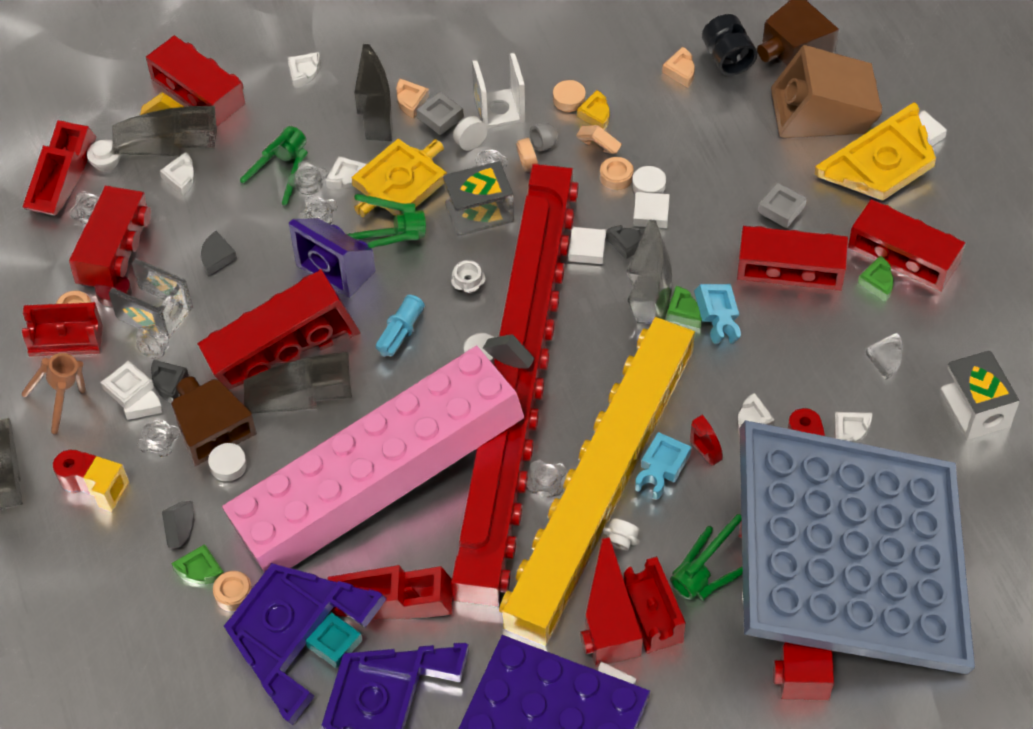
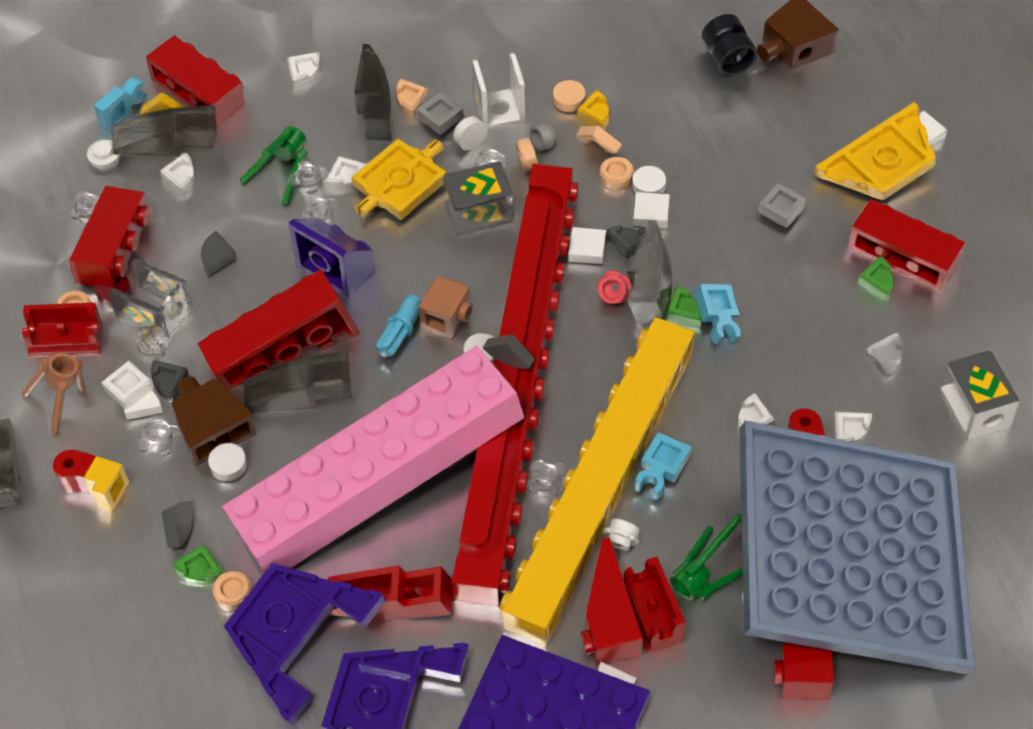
red slope [22,120,97,216] -> none
teal plate [306,612,362,669] -> none
green plant [347,194,426,248] -> none
white plate [451,260,485,293] -> none
light nougat tile [662,47,695,88] -> none
red tile [690,414,723,466] -> none
red brick [737,226,848,291] -> none
medium nougat slope [771,45,882,138] -> none
none -> medium azure plate [94,76,147,133]
none -> nougat brick [418,276,473,339]
none -> coral plate [597,270,631,305]

